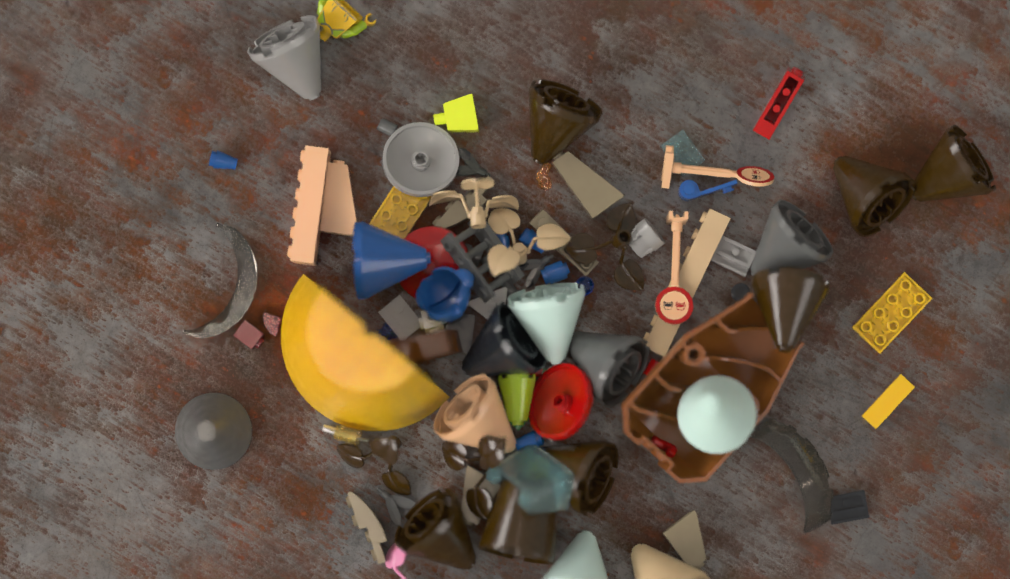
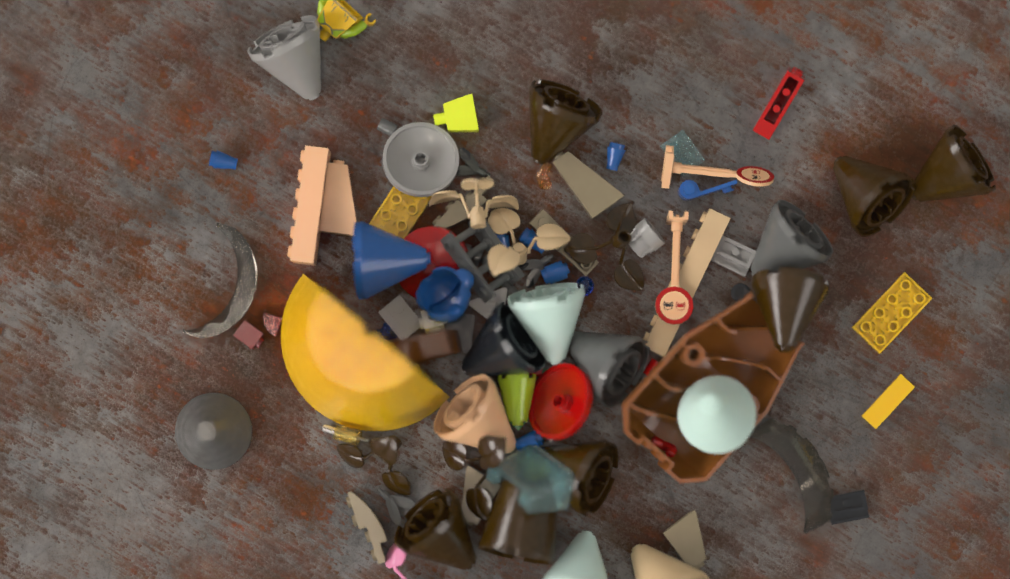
none -> blue cone [606,142,626,171]

